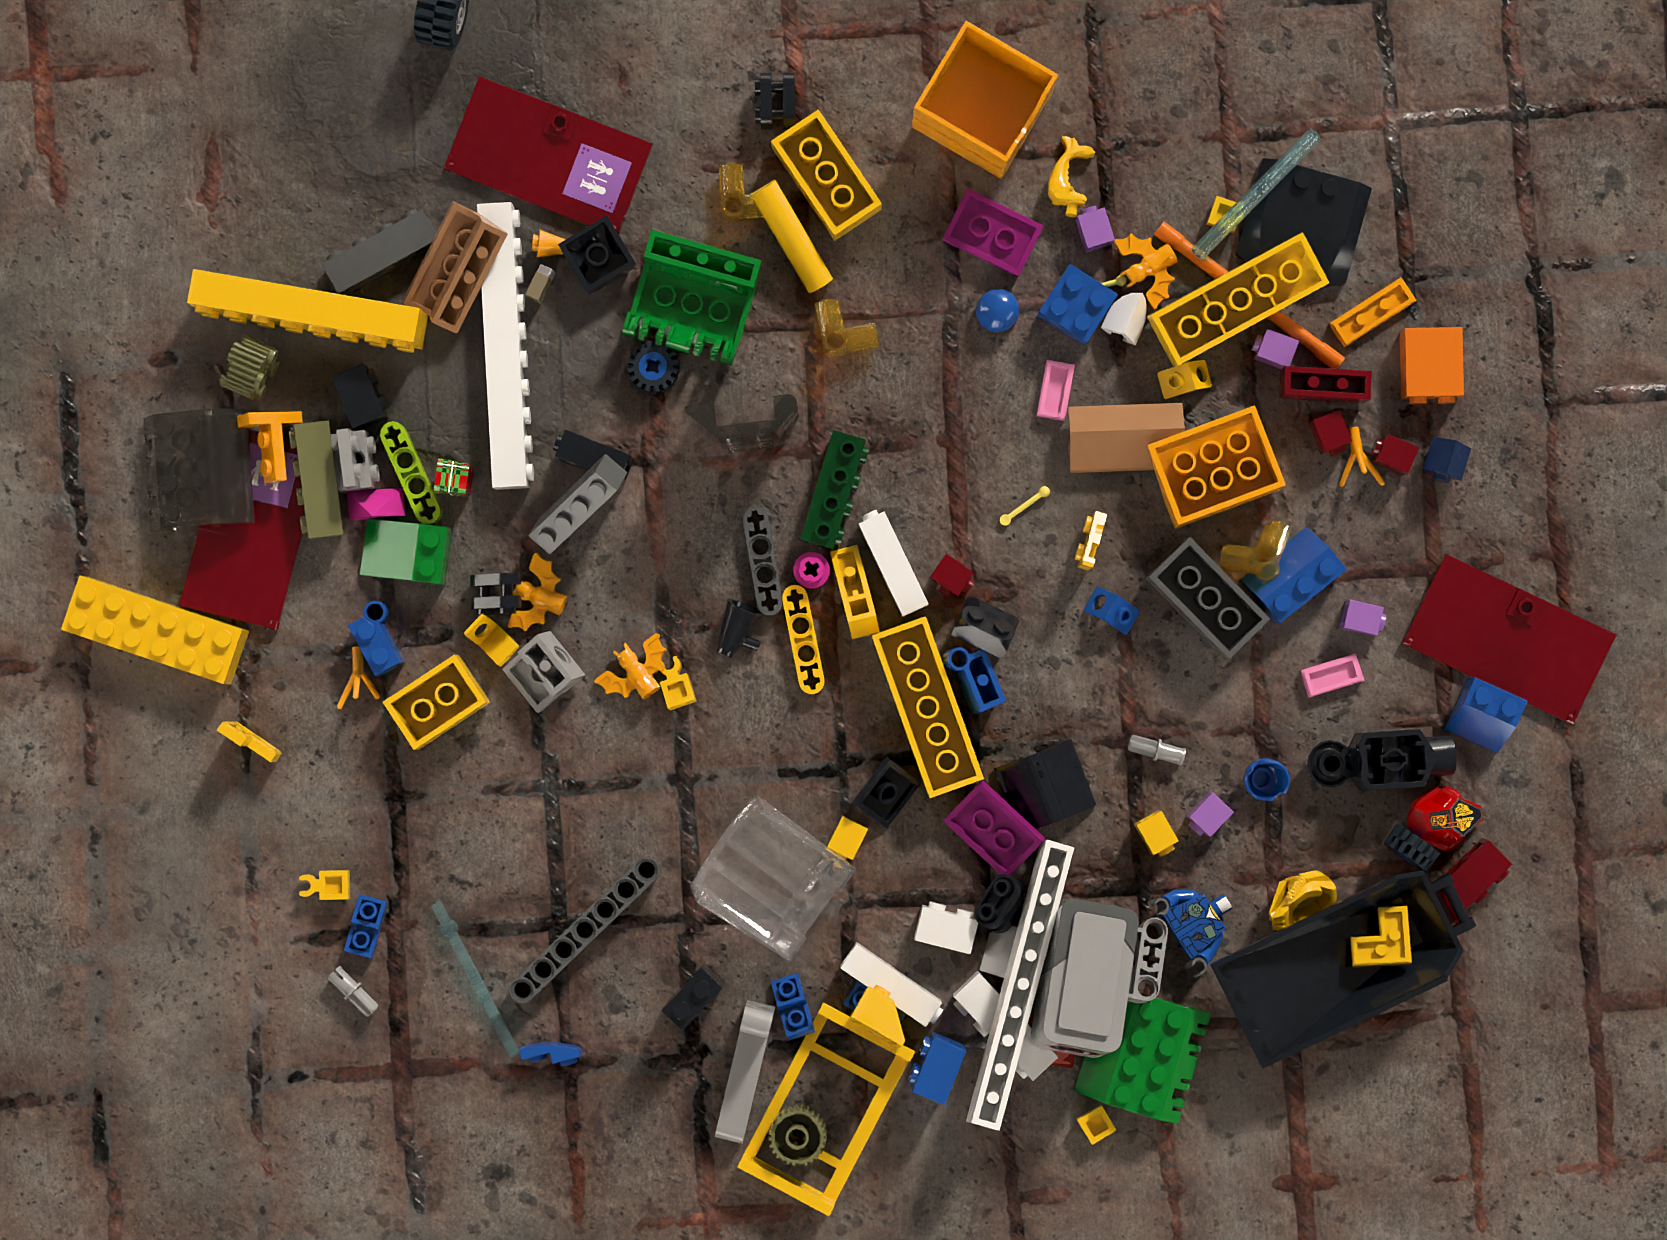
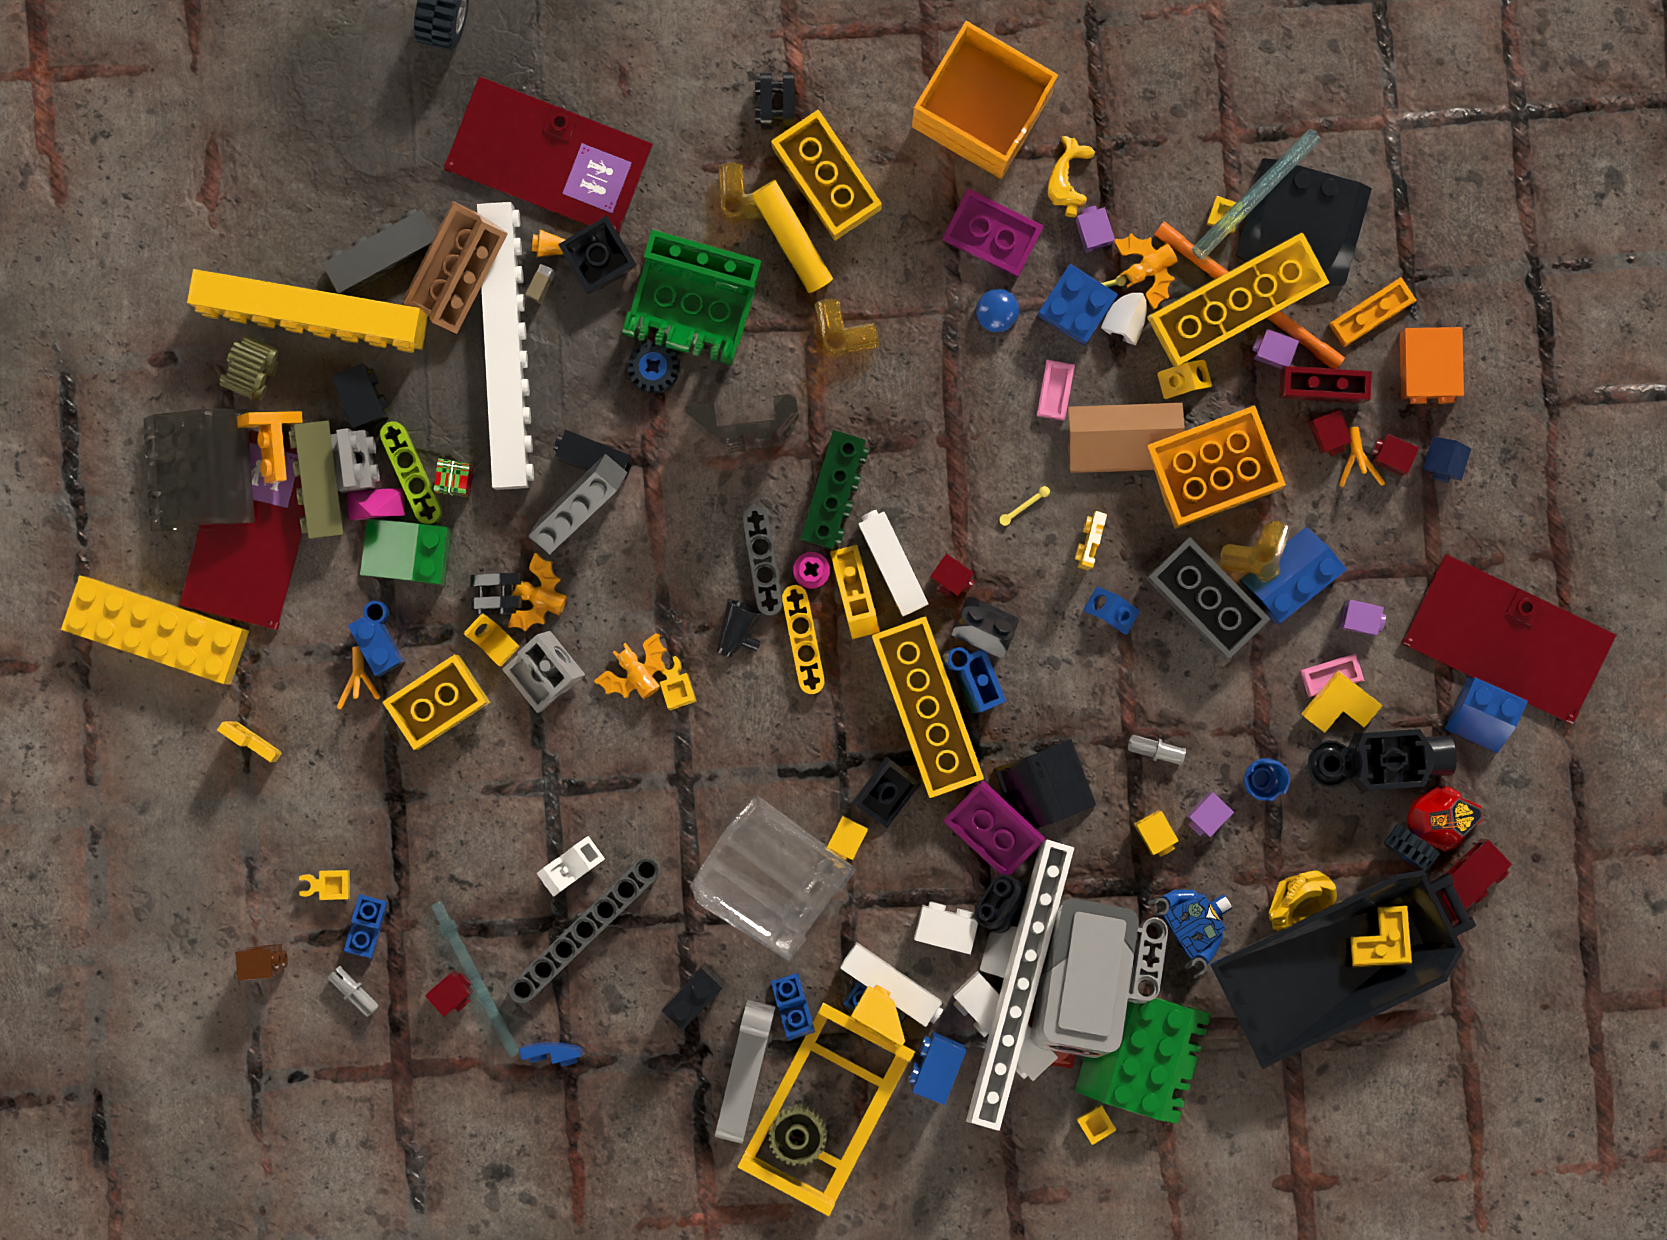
none -> reddish brown brick [235,944,288,981]
none -> dark red brick [425,970,473,1017]
none -> white brick [537,836,605,896]
none -> yellow tile [1301,670,1383,733]

